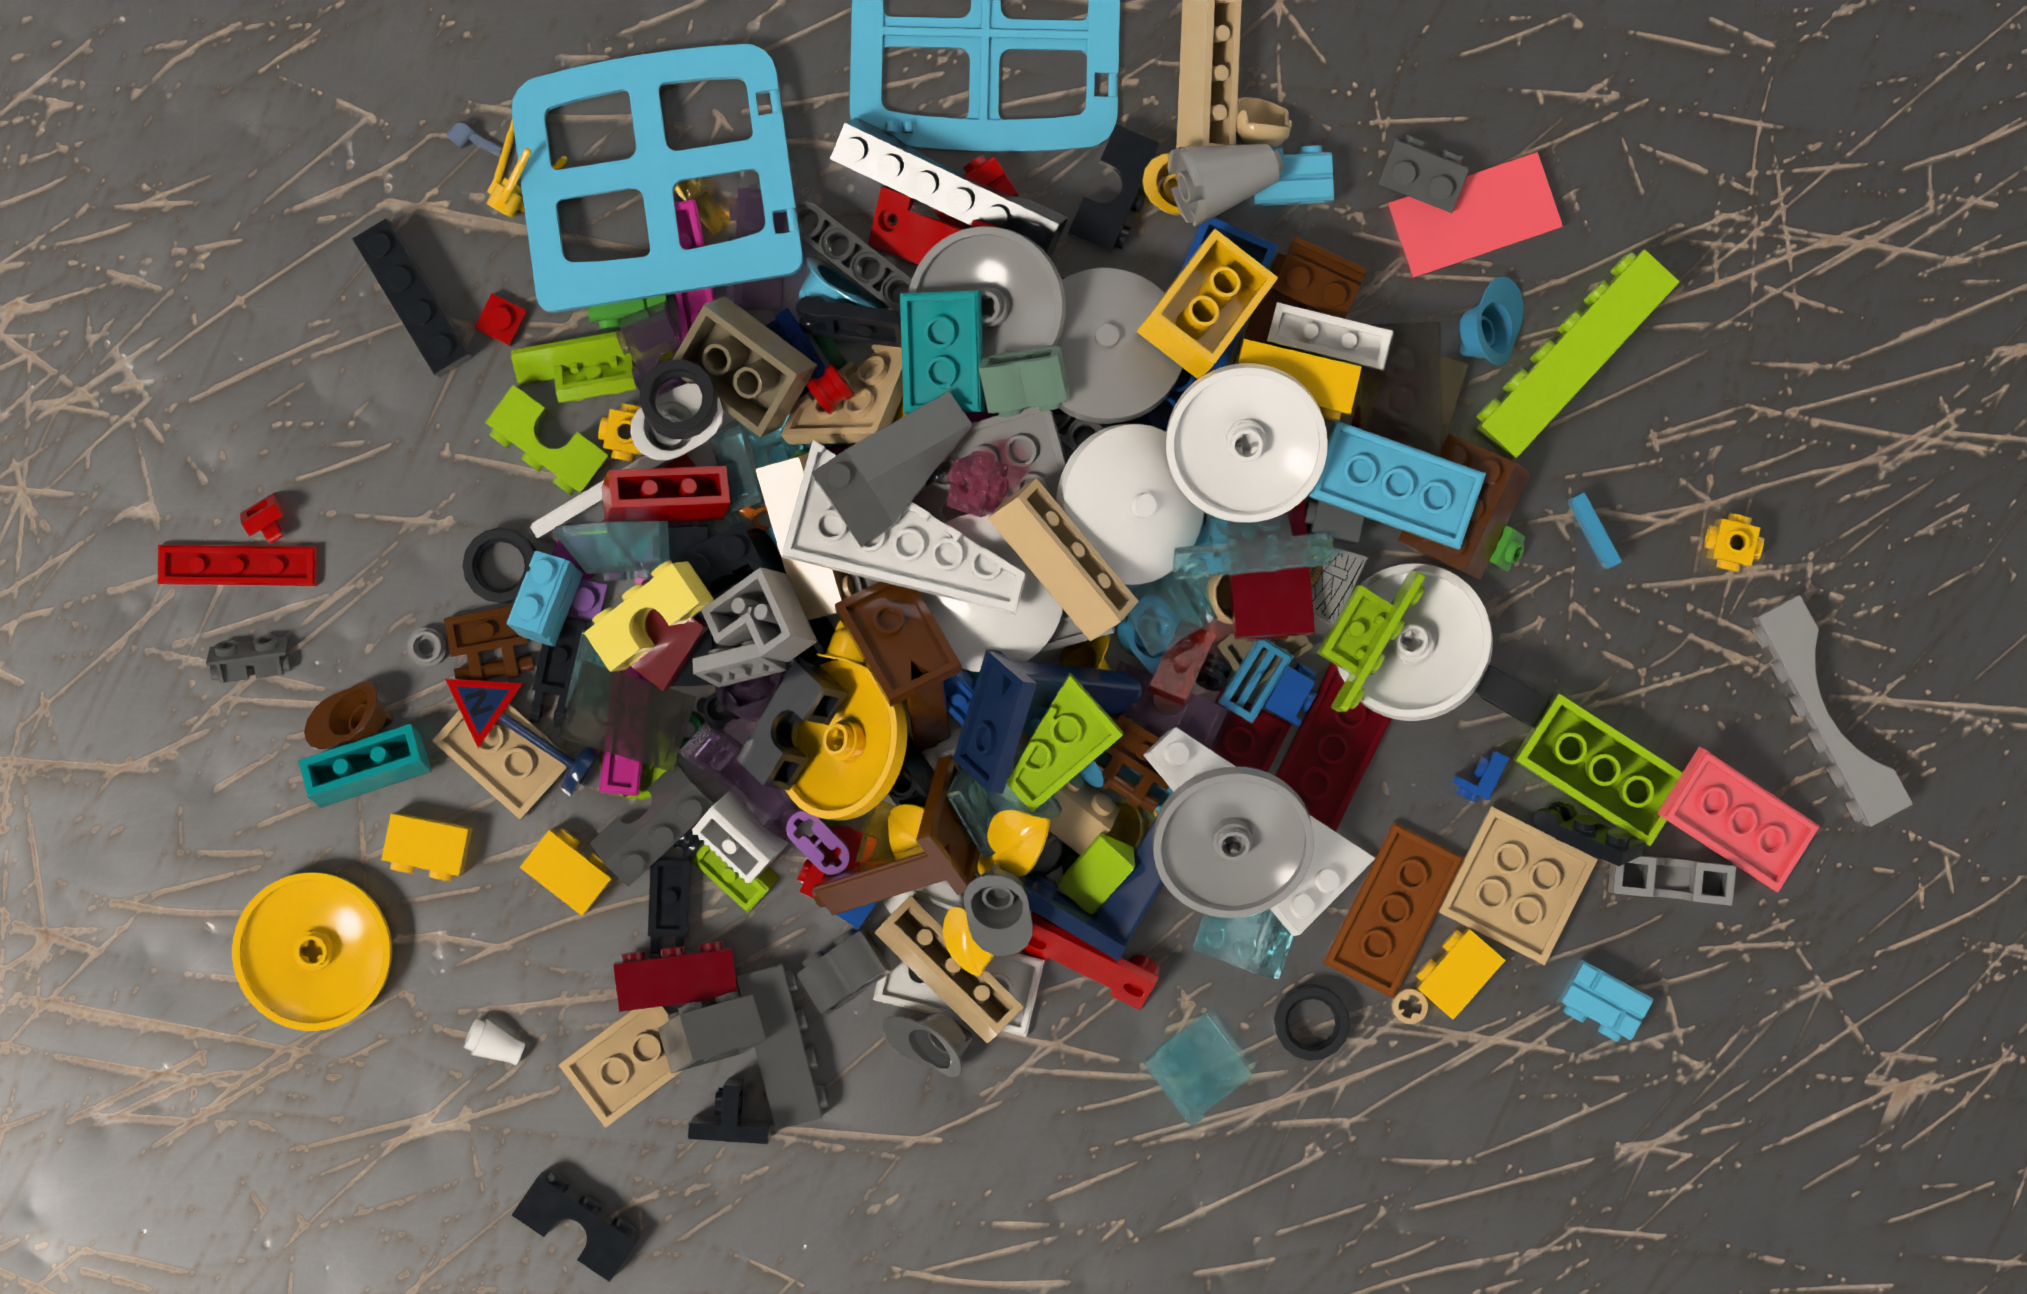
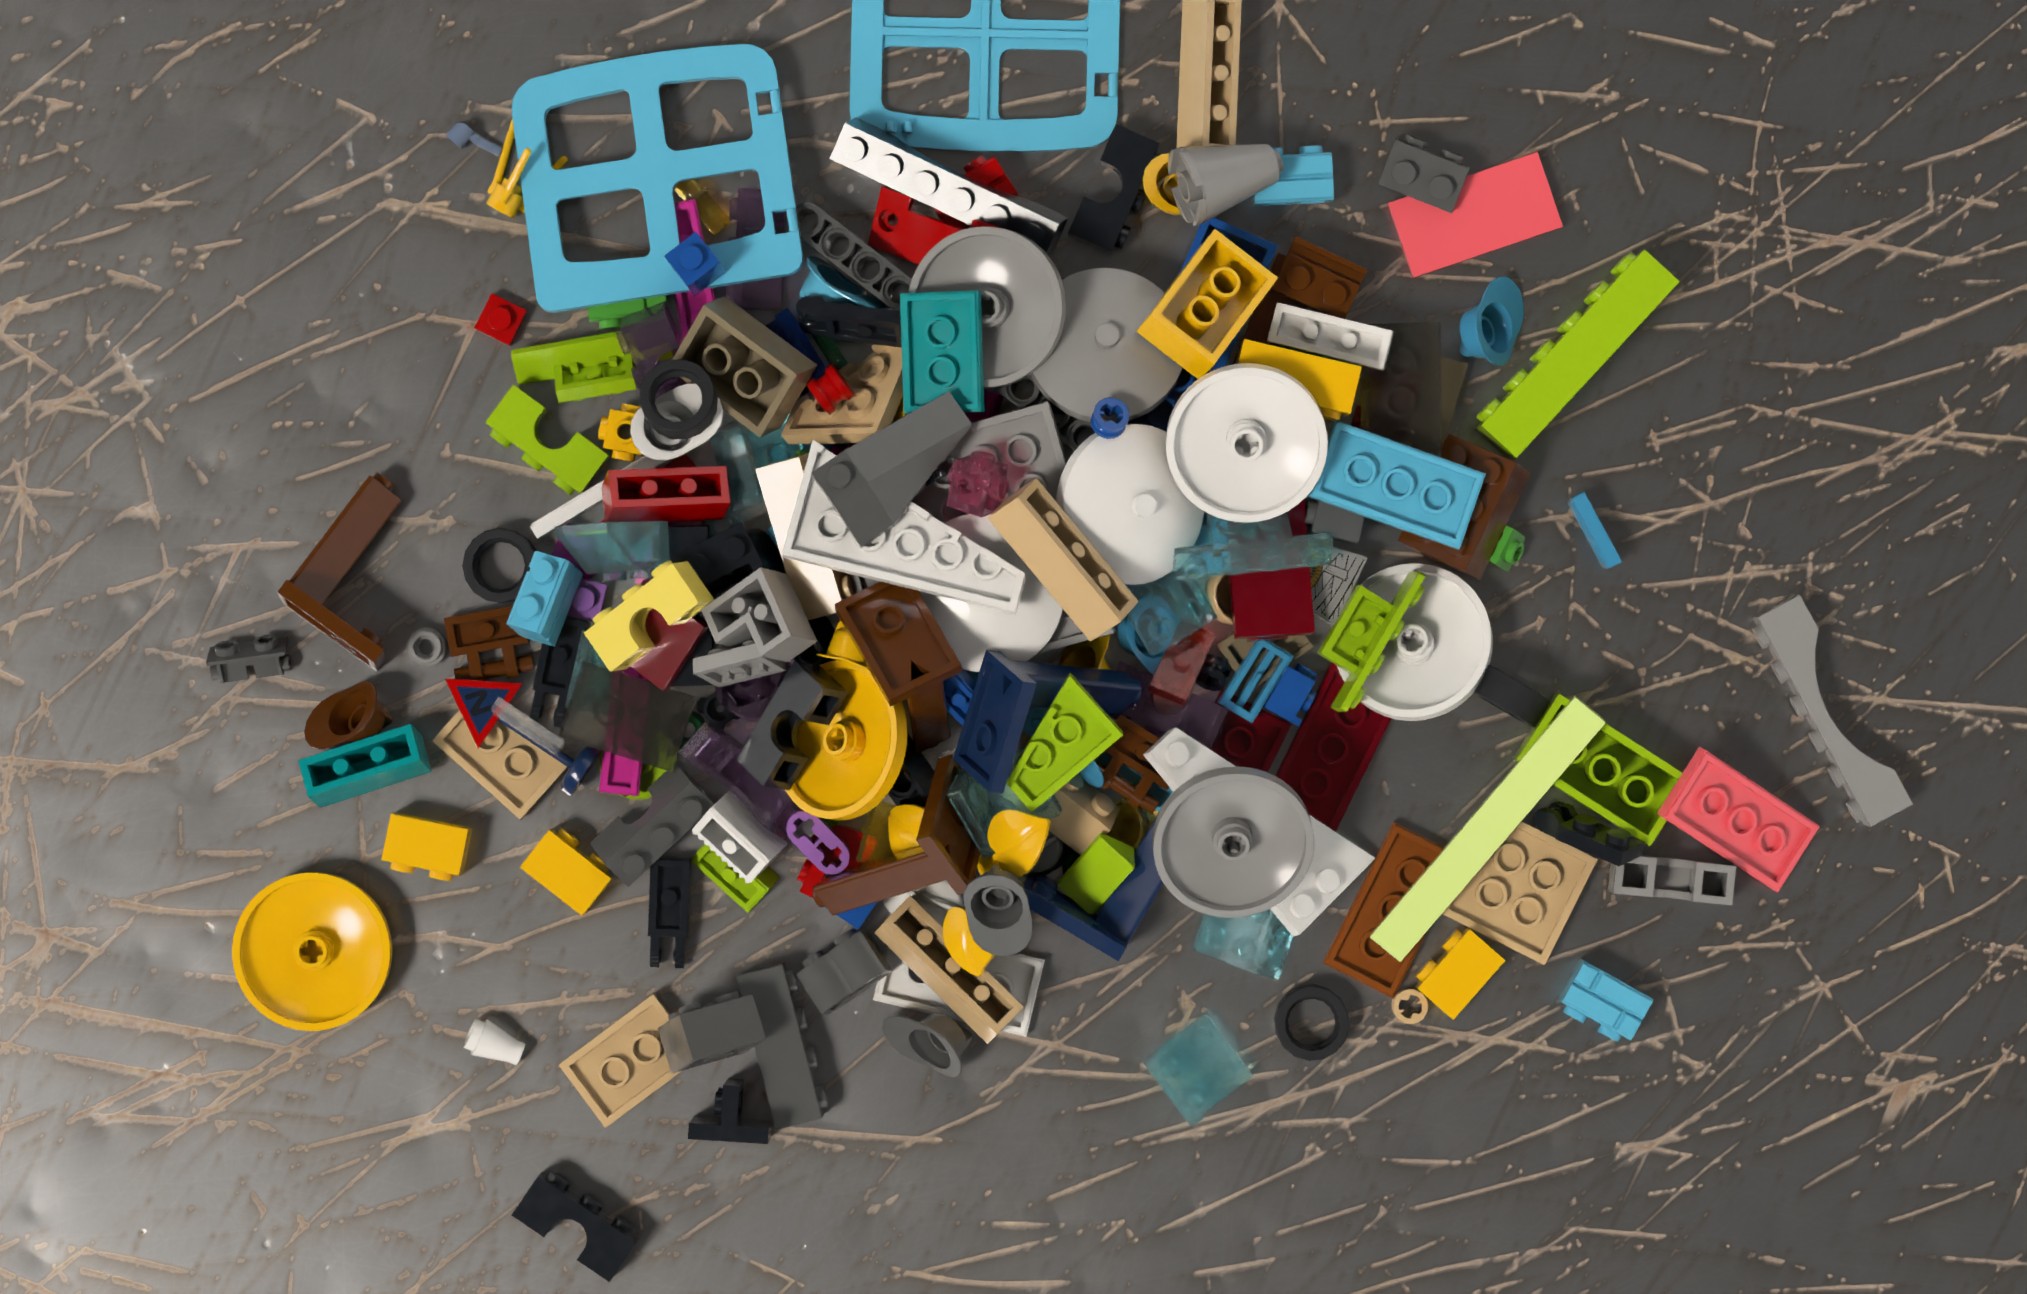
red tile [157,545,317,586] -> none
red tile [240,493,284,544] -> none
black brick [352,218,473,377] -> none
dark red brick [613,941,739,1012] -> none
black bush [673,821,704,858] -> none
orange hand [727,500,770,530] -> none
sand green brick [979,346,1070,417] -> none
red brick [1020,911,1160,1010] -> none
tan hair [1236,97,1292,148] -> none
blue bracket [1451,751,1509,803] -> none
yellow brick [1704,513,1764,573] -> none
none -> reddish brown piece [277,472,402,672]
none -> clear tile [491,697,566,756]
none -> blue brick [664,232,726,296]
none -> blue bush [1090,398,1130,439]
none -> yellowish green tile [1370,695,1606,962]

